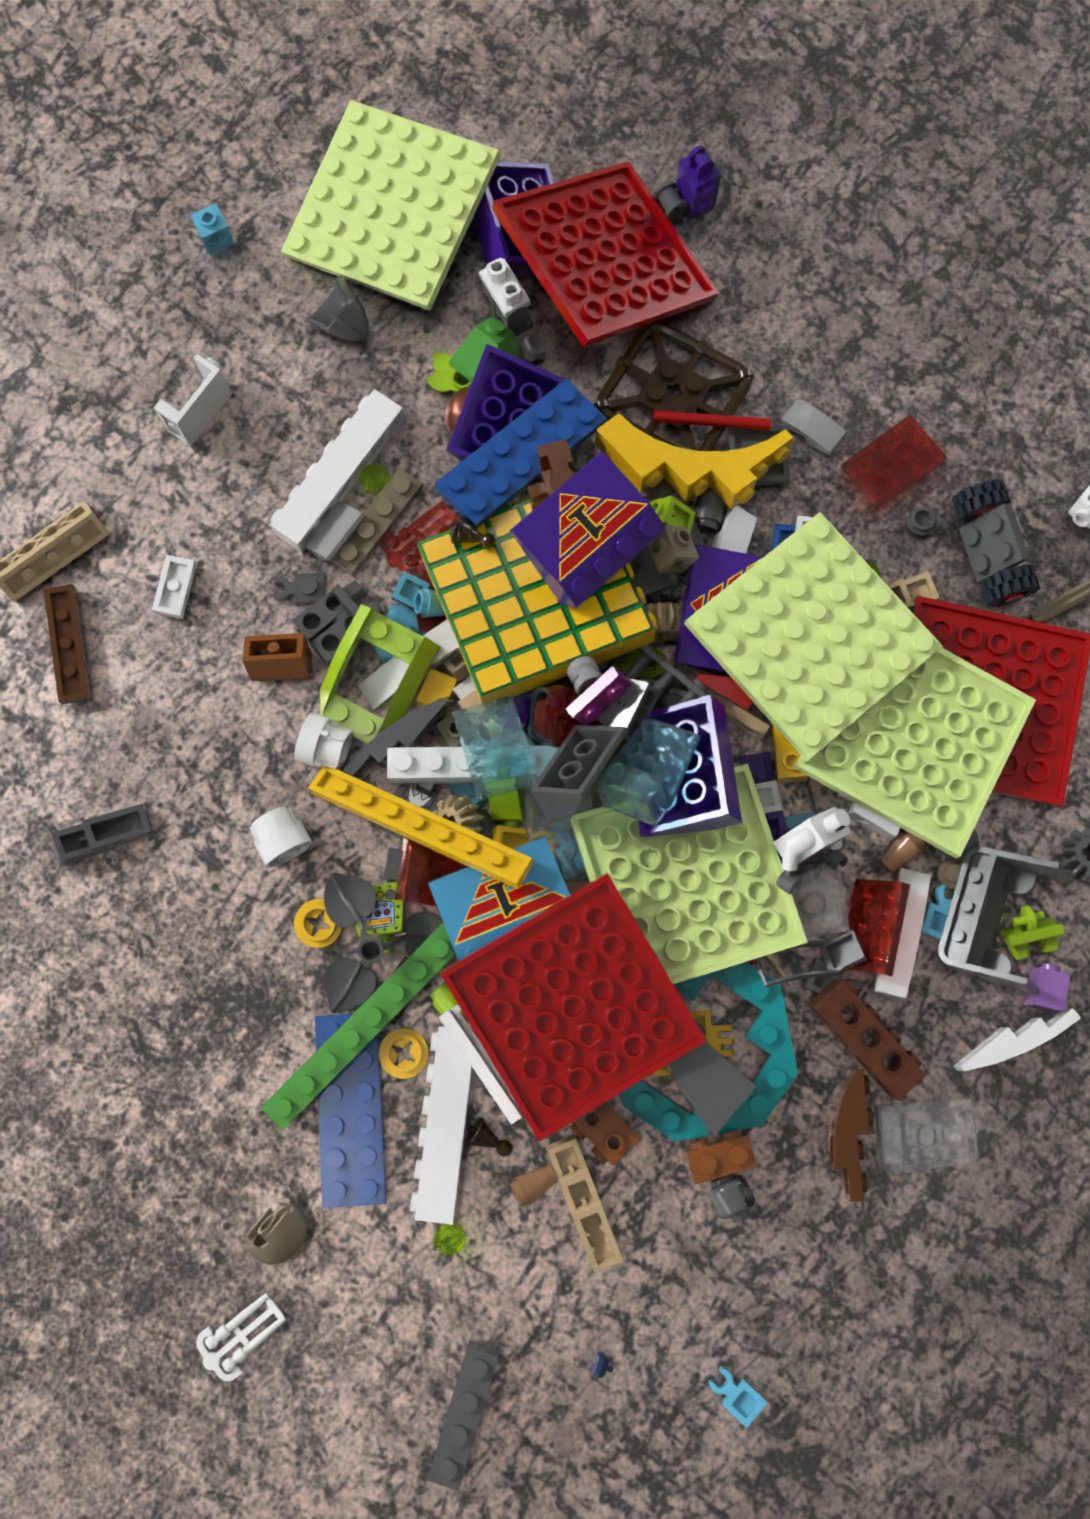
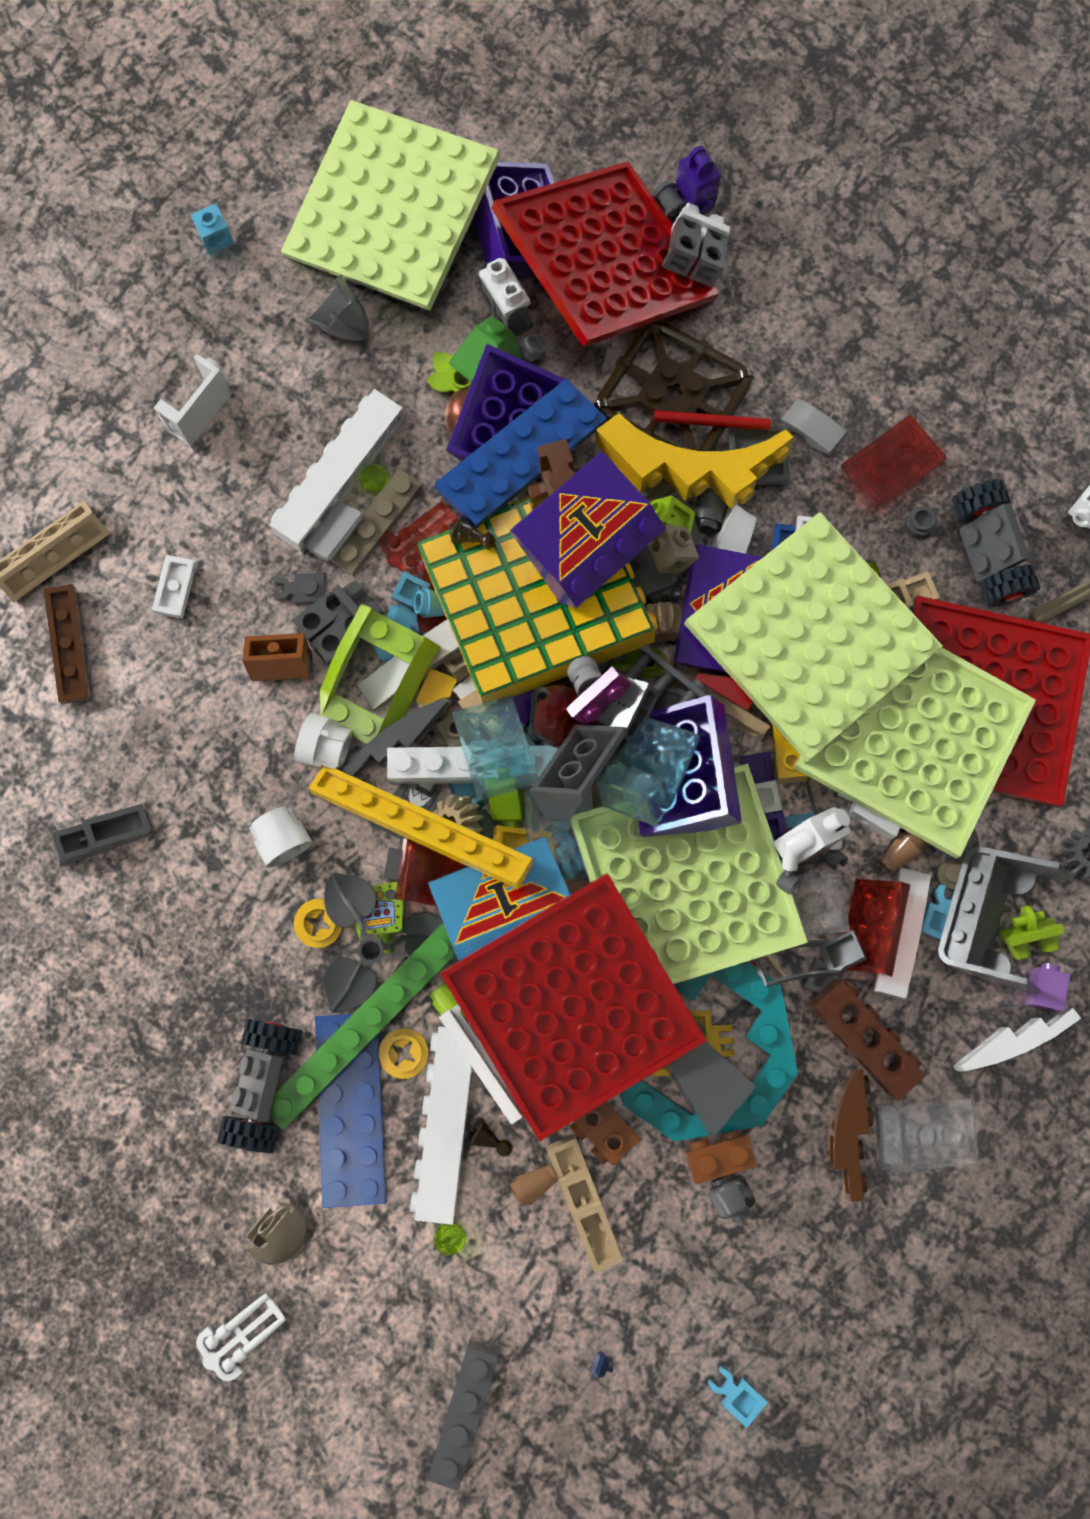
none -> plate [217,1019,302,1154]
none -> dark grey hips [662,203,730,288]

